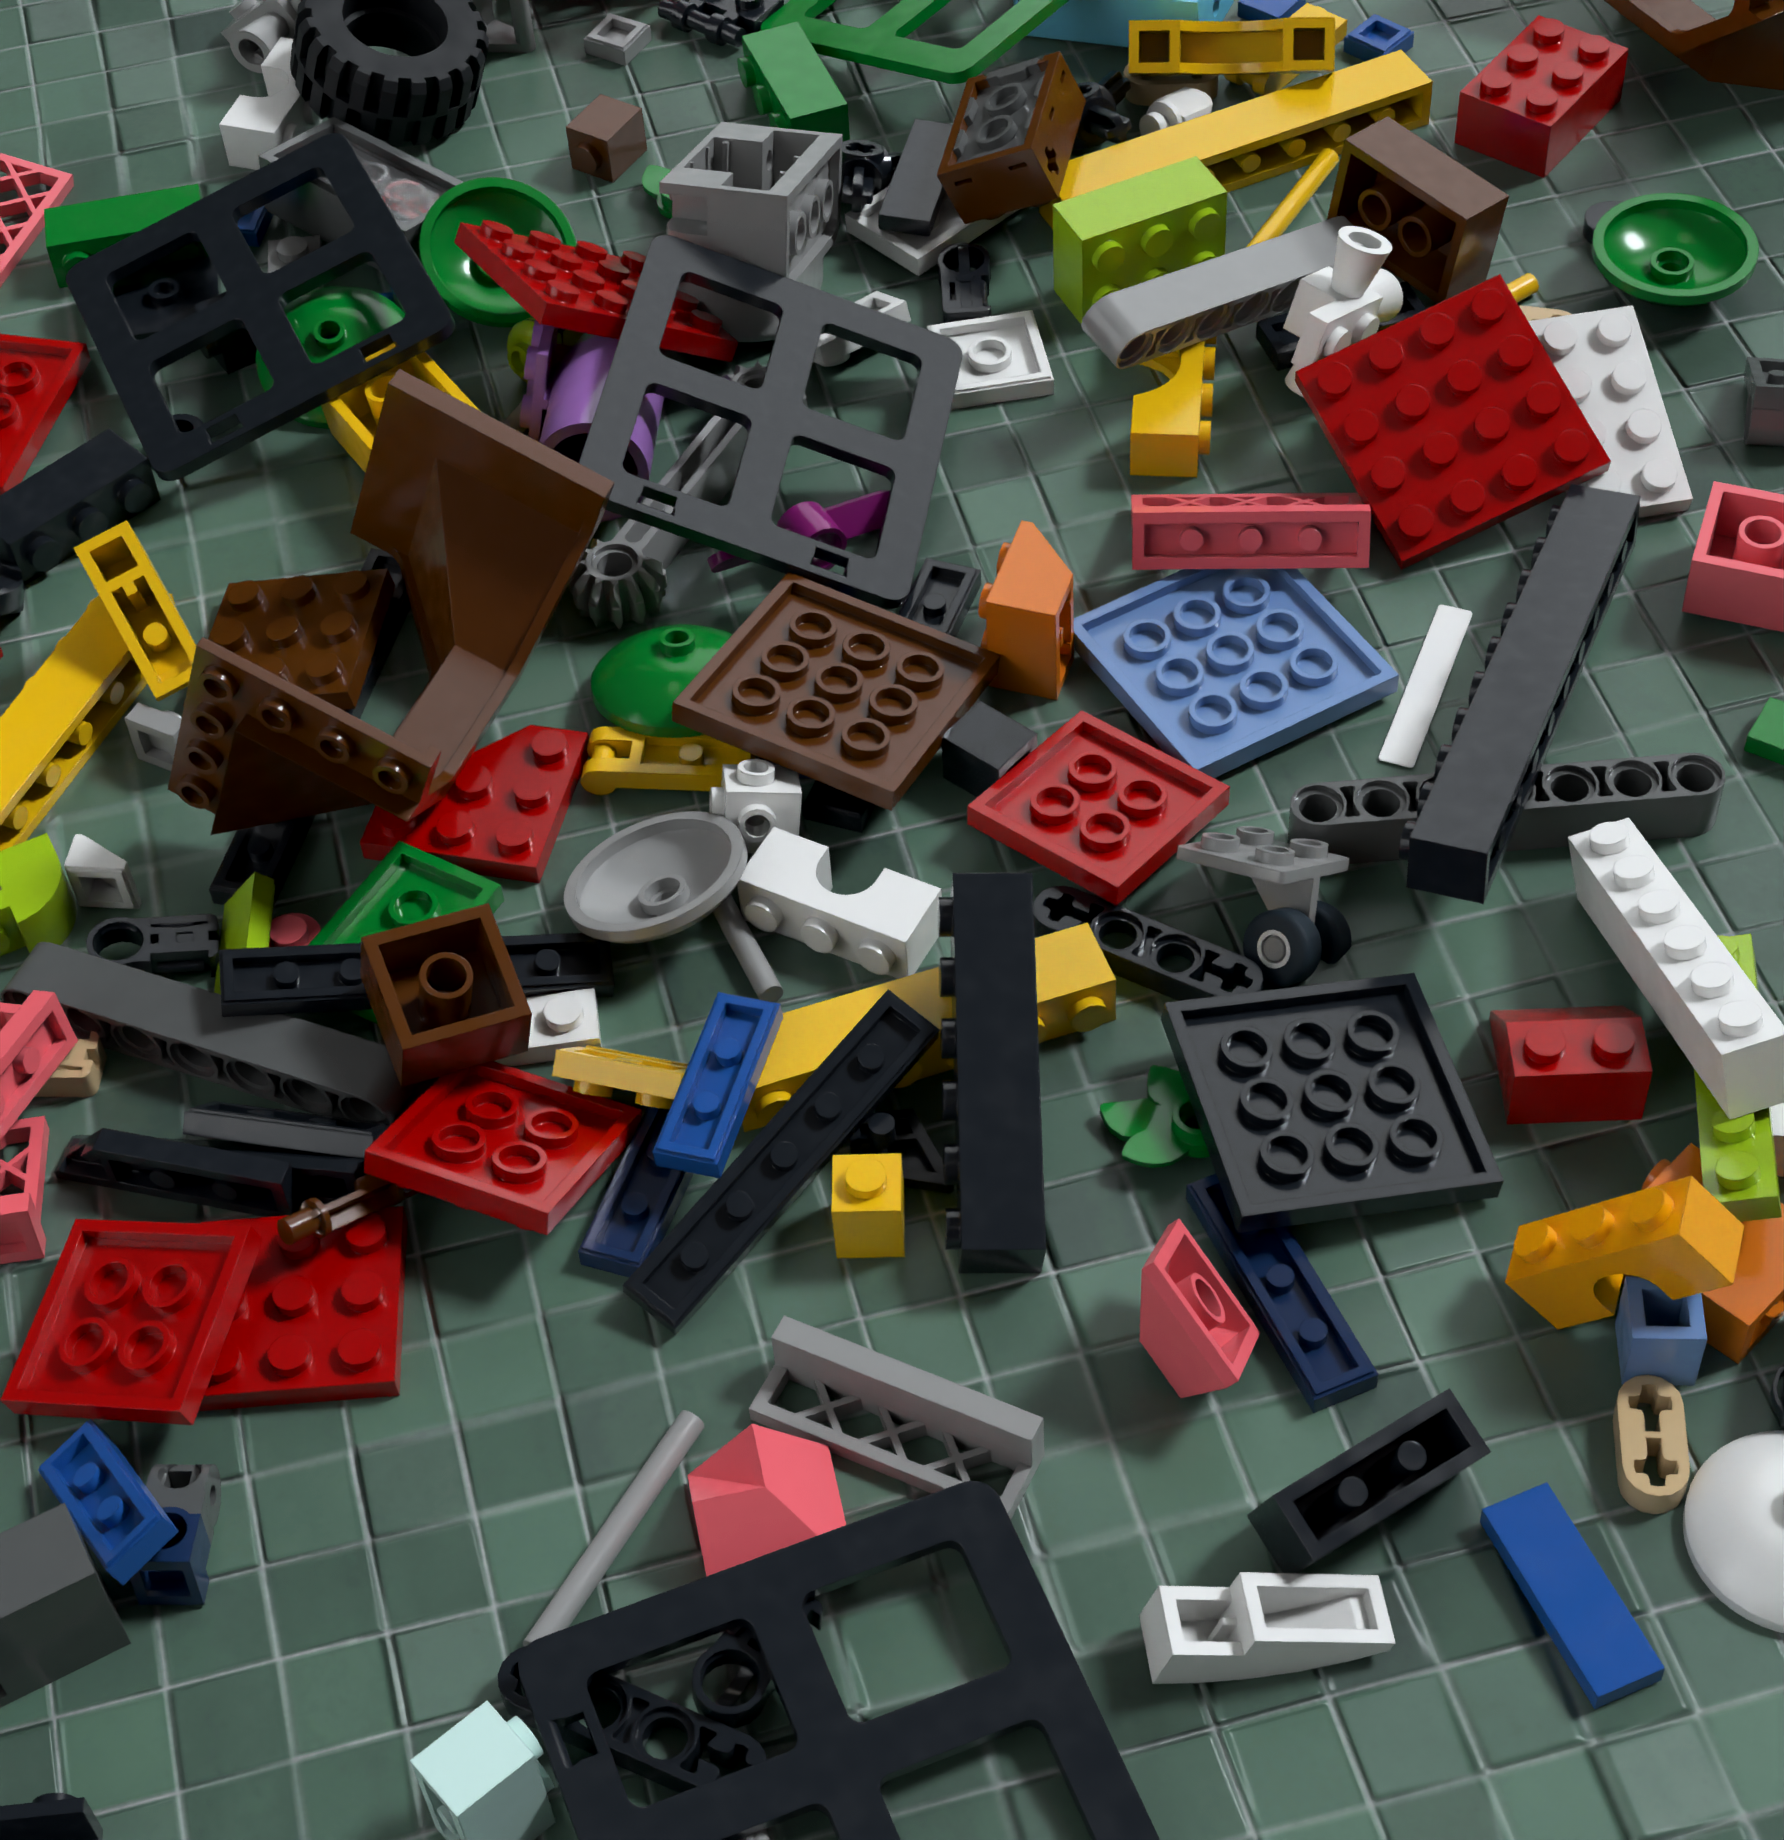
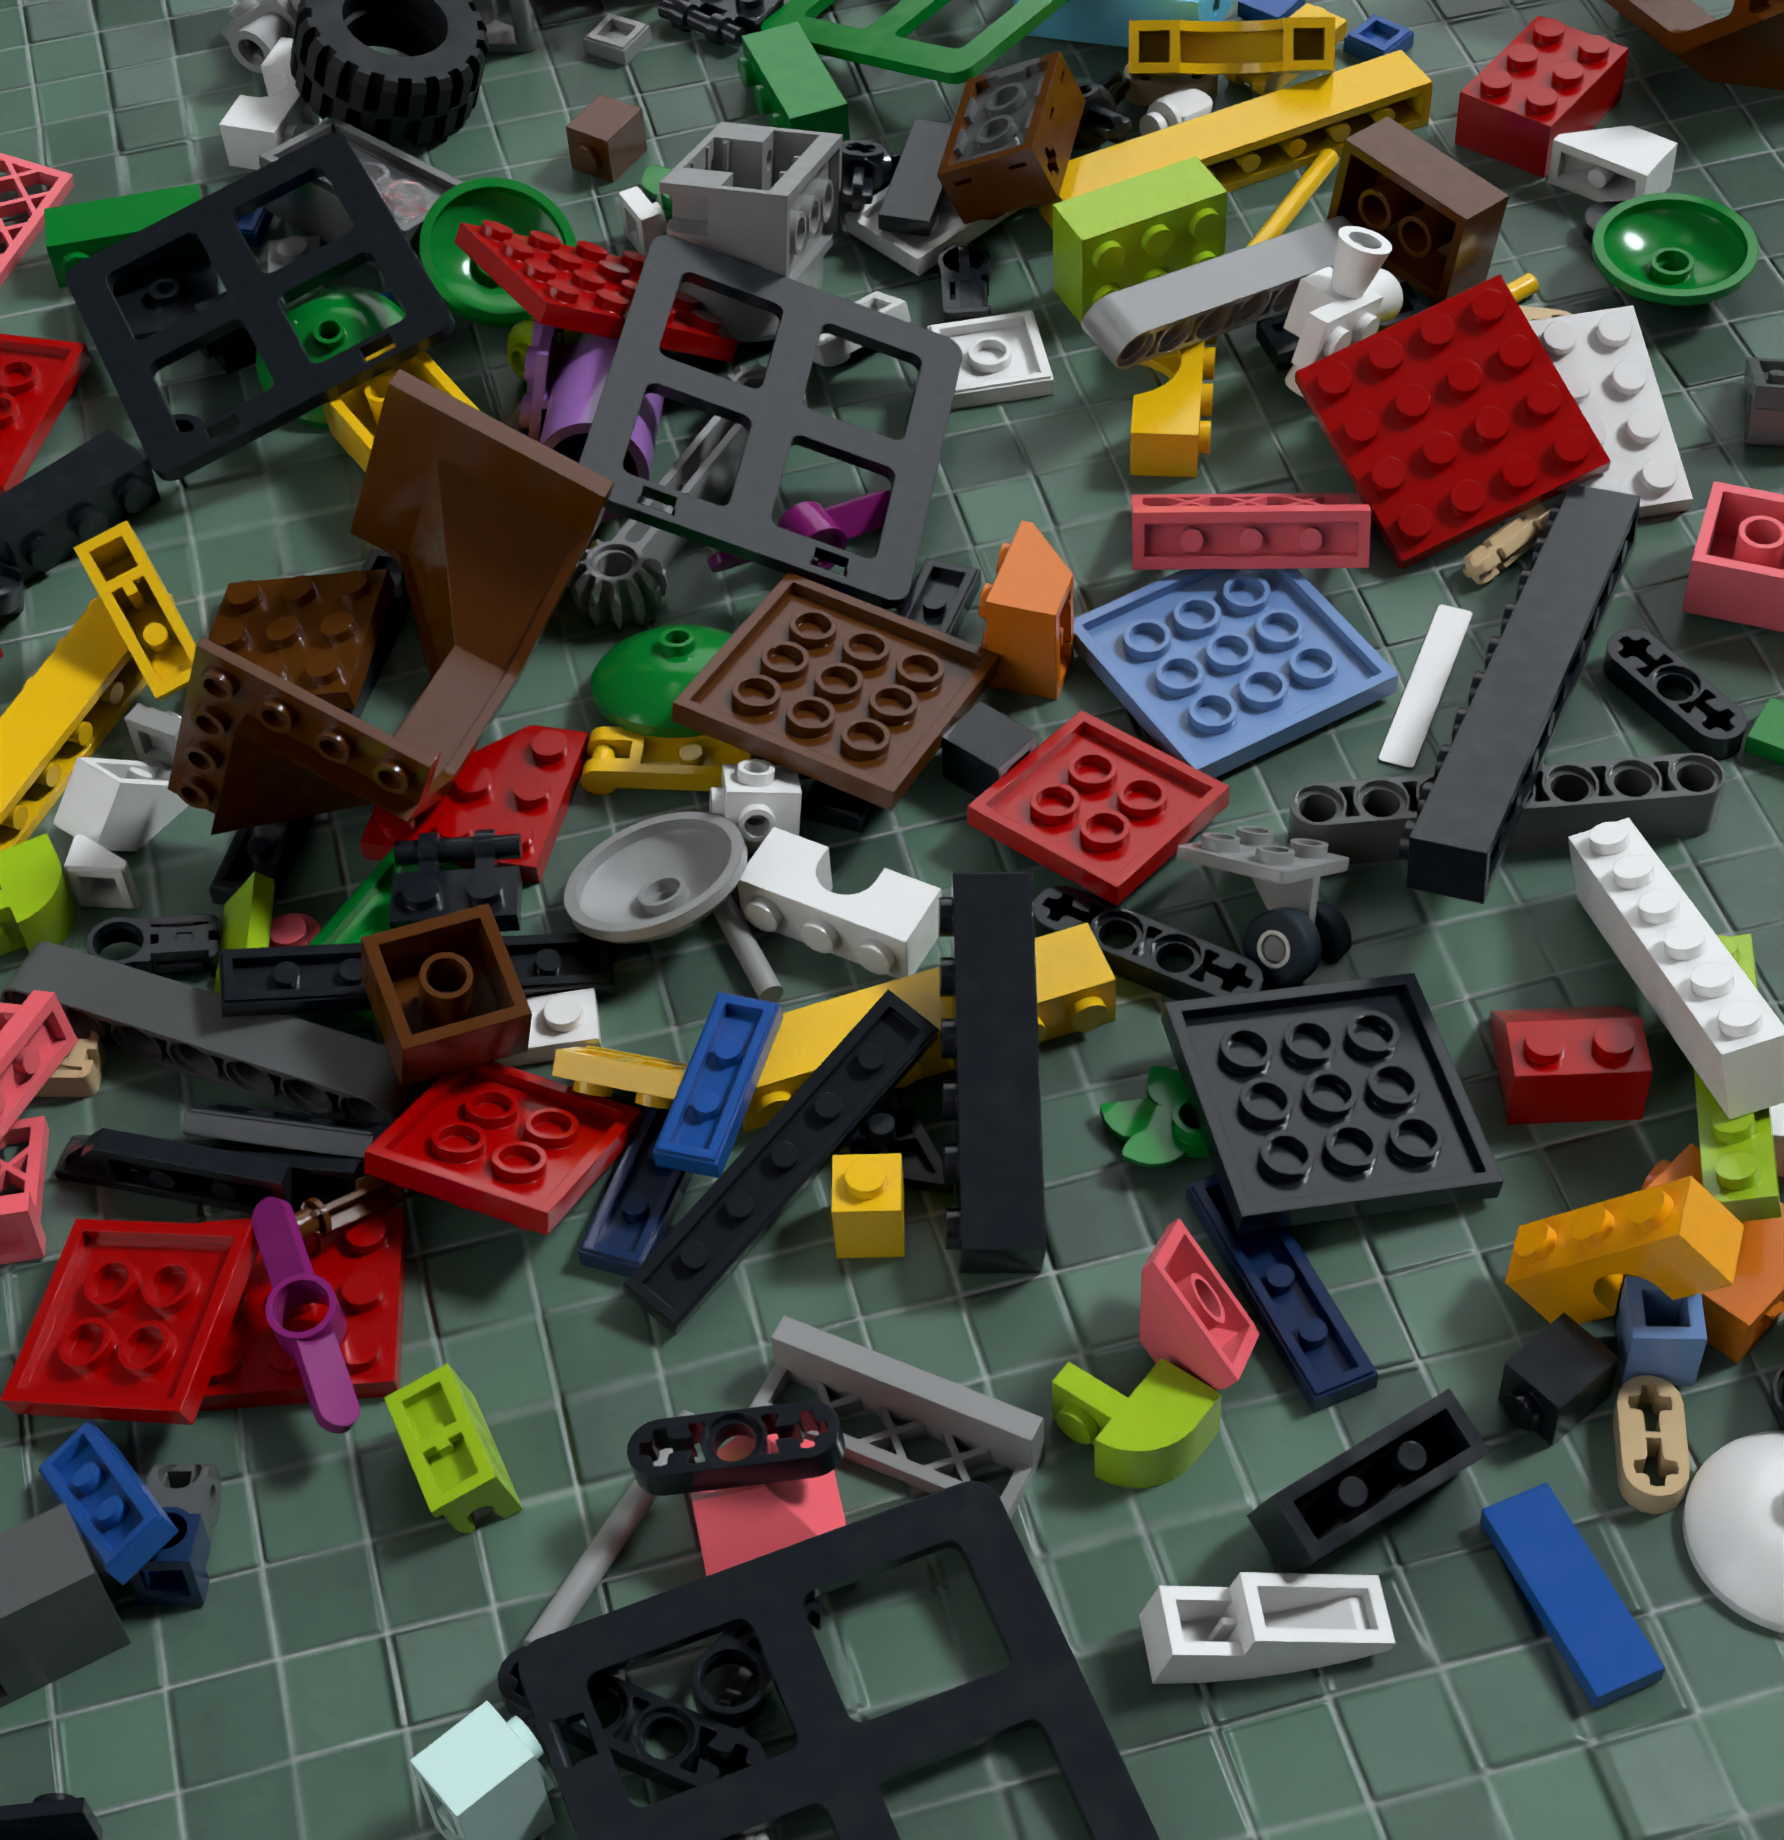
none -> white slope [53,757,190,851]
none -> magenta piece [252,1197,360,1434]
none -> lime hinge [384,1363,523,1533]
none -> black plate [389,829,523,932]
none -> white plate [619,186,667,256]
none -> black beam [627,1401,846,1496]
none -> lime brick [1052,1357,1222,1488]
none -> tan axle [1462,503,1551,585]
none -> black brick [1498,1312,1619,1446]
none -> white slope [1548,125,1678,202]
none -> black beam [1603,629,1747,760]

